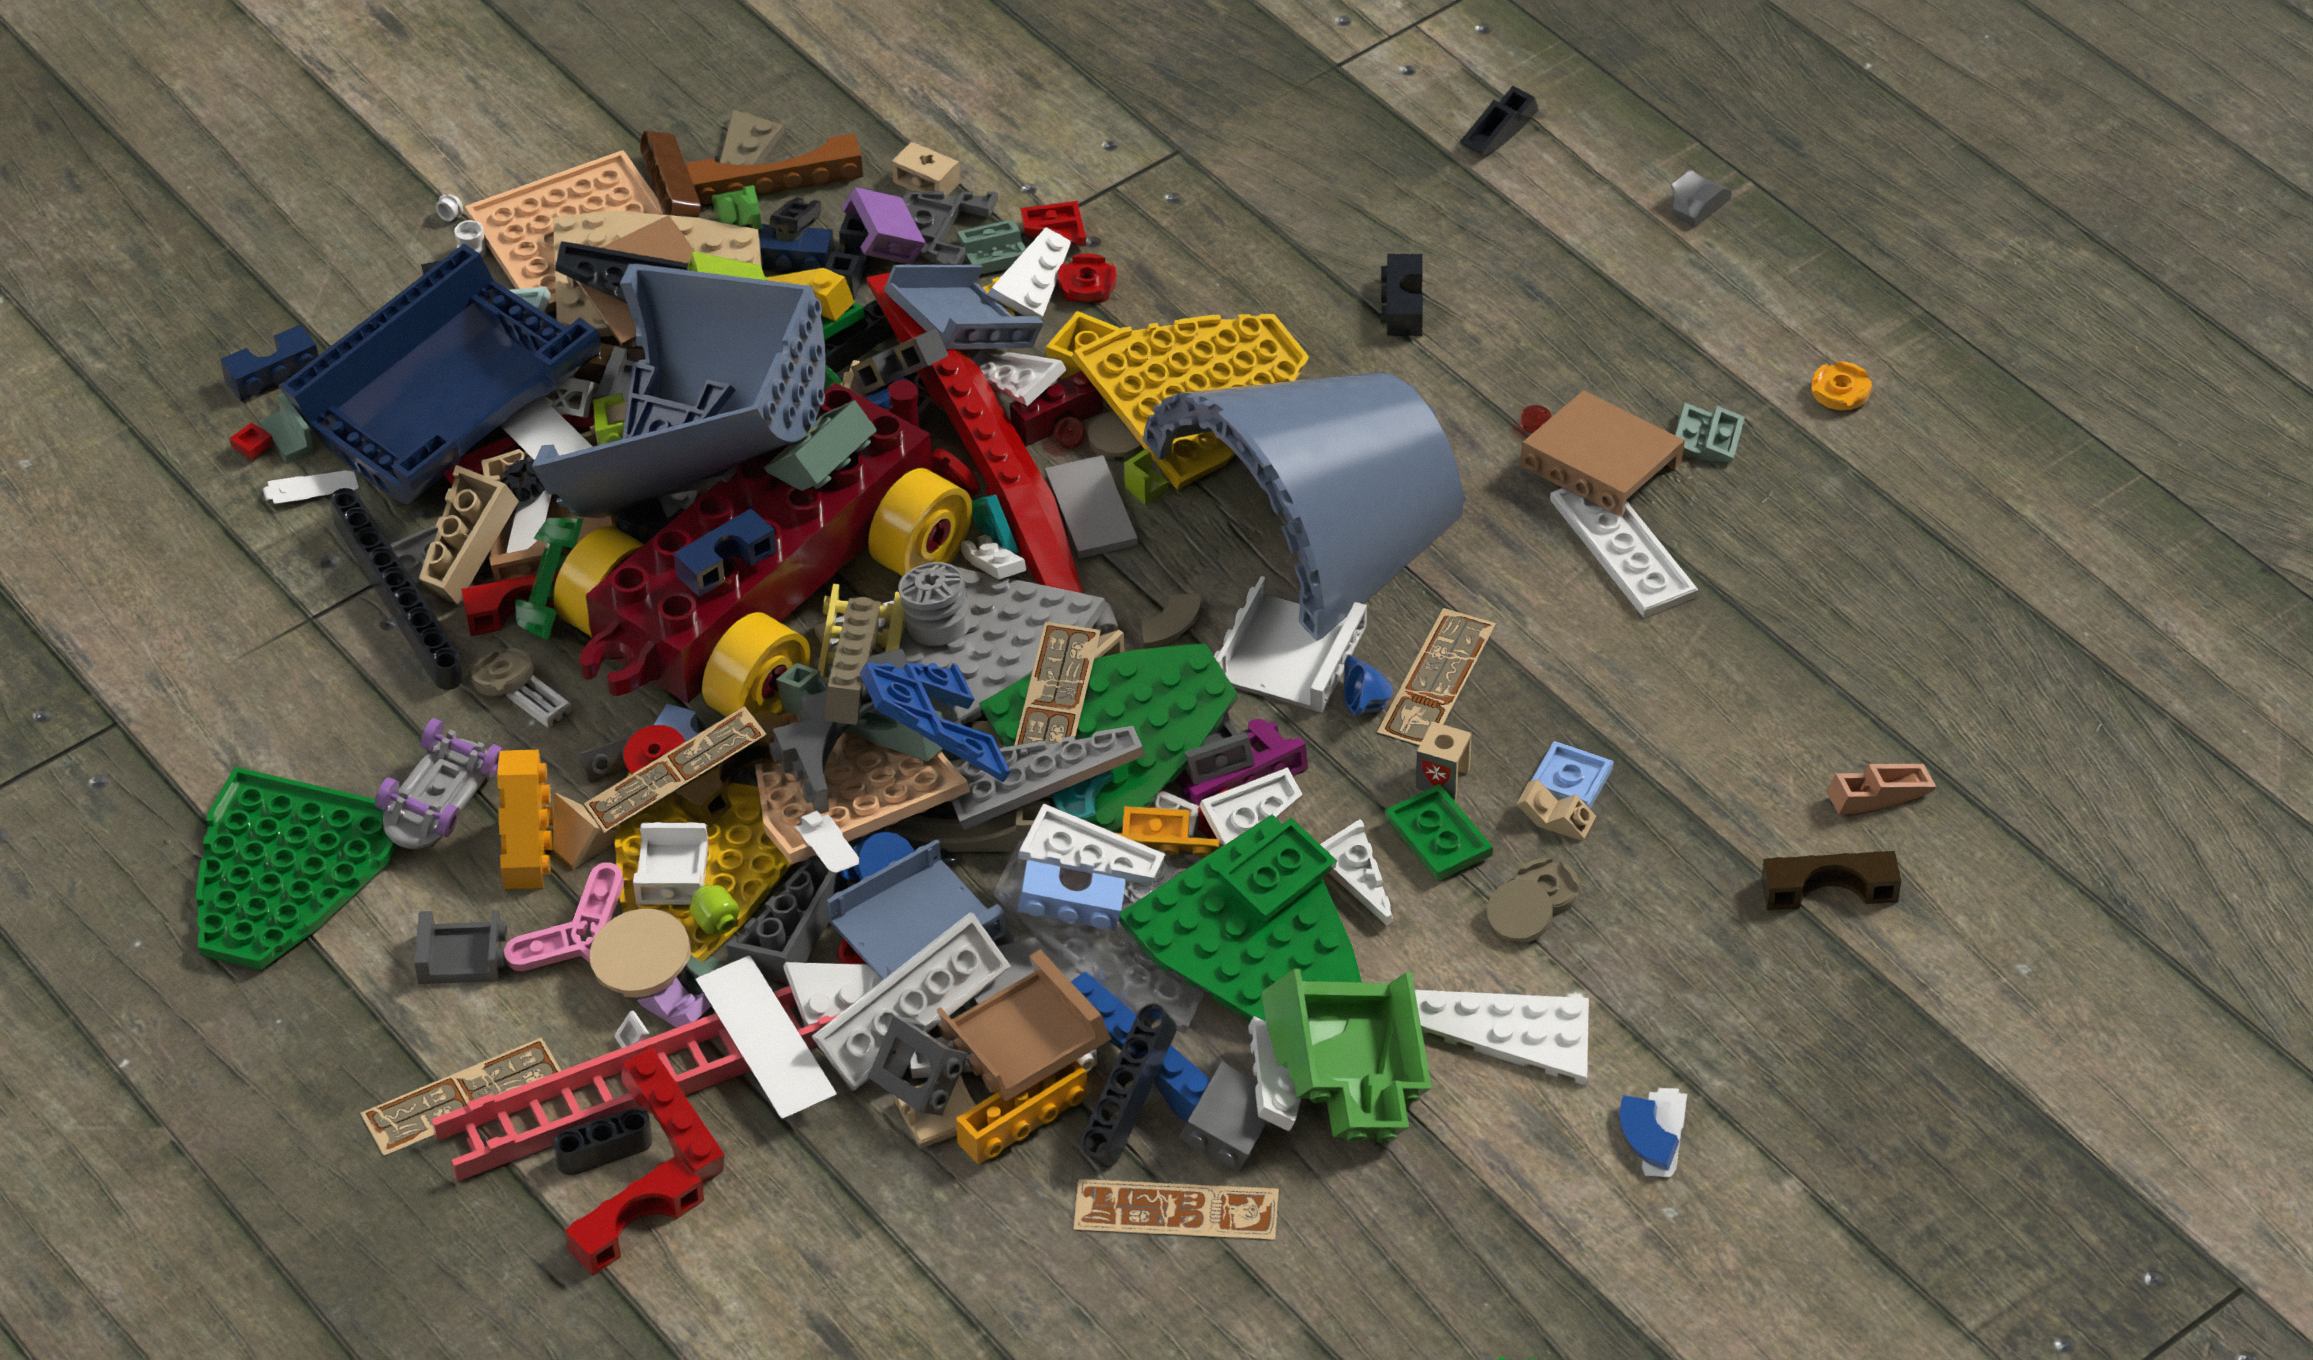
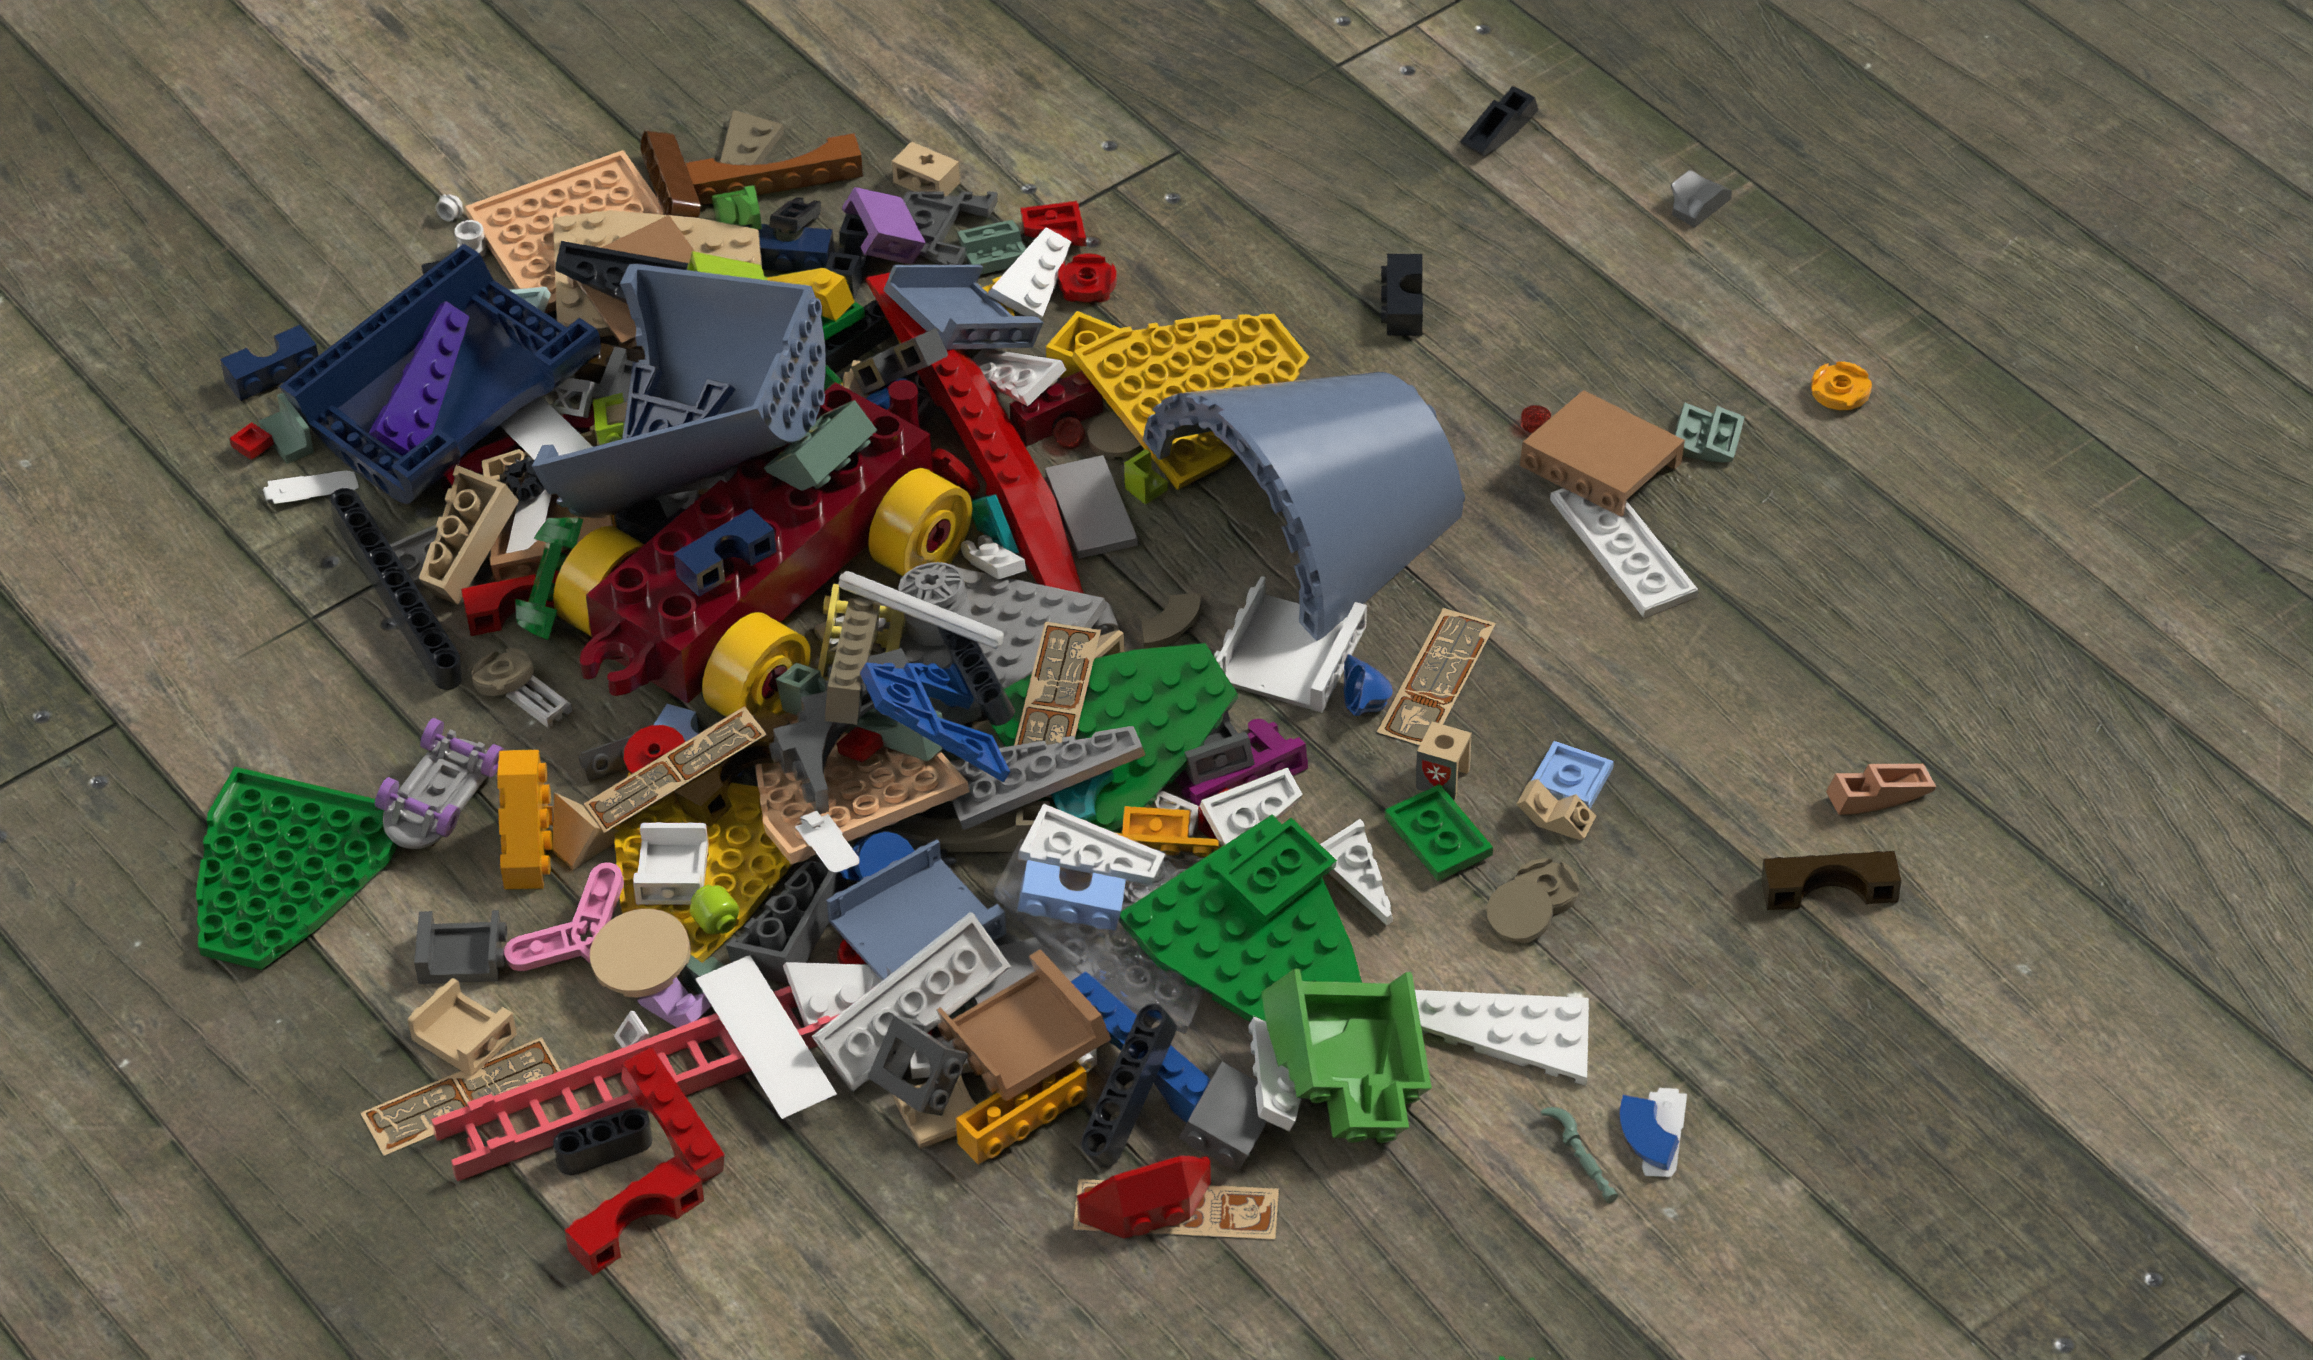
none -> dark purple wing [369,301,469,456]
none -> tan panel [408,978,517,1077]
none -> red plate [836,726,883,763]
none -> white axle [838,571,1004,649]
none -> black beam [938,614,1015,726]
none -> red wedge [1077,1156,1211,1239]
none -> sand green piece [1541,1107,1618,1203]

